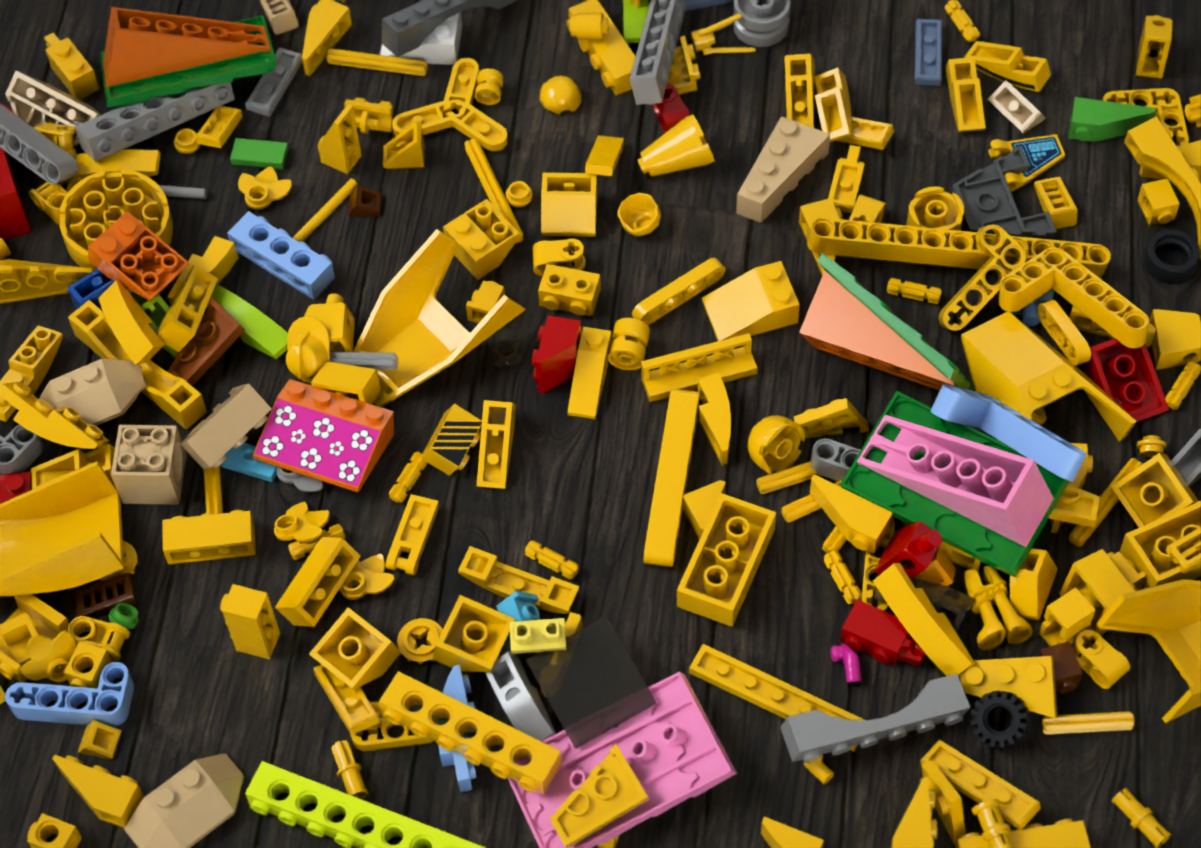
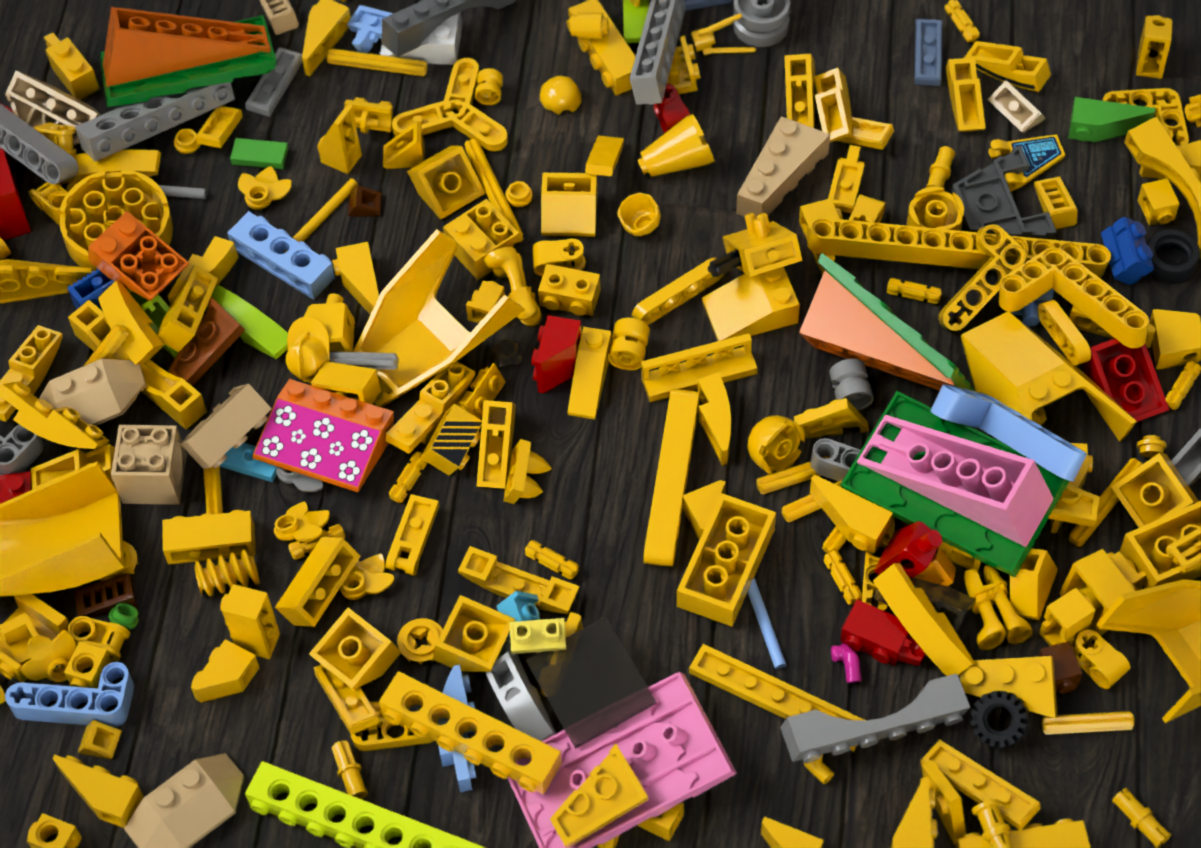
none -> yellow axle [84,324,129,366]
none -> yellow slope [191,639,260,703]
none -> yellow piece [195,549,260,596]
none -> yellow slope [332,242,379,315]
none -> light blue hinge [347,5,393,53]
none -> yellow slope [386,361,476,454]
none -> yellow slope [407,146,486,219]
none -> yellow hinge [456,363,506,420]
none -> yellow piece [484,247,541,327]
none -> yellow tile [503,439,552,504]
none -> yellow panel [637,802,684,841]
none -> yellow piece [707,213,803,277]
none -> light blue bar [747,578,787,670]
none -> light grey wheel [829,359,874,411]
none -> yellow pin [925,146,955,188]
none -> blue brick [1101,217,1154,285]

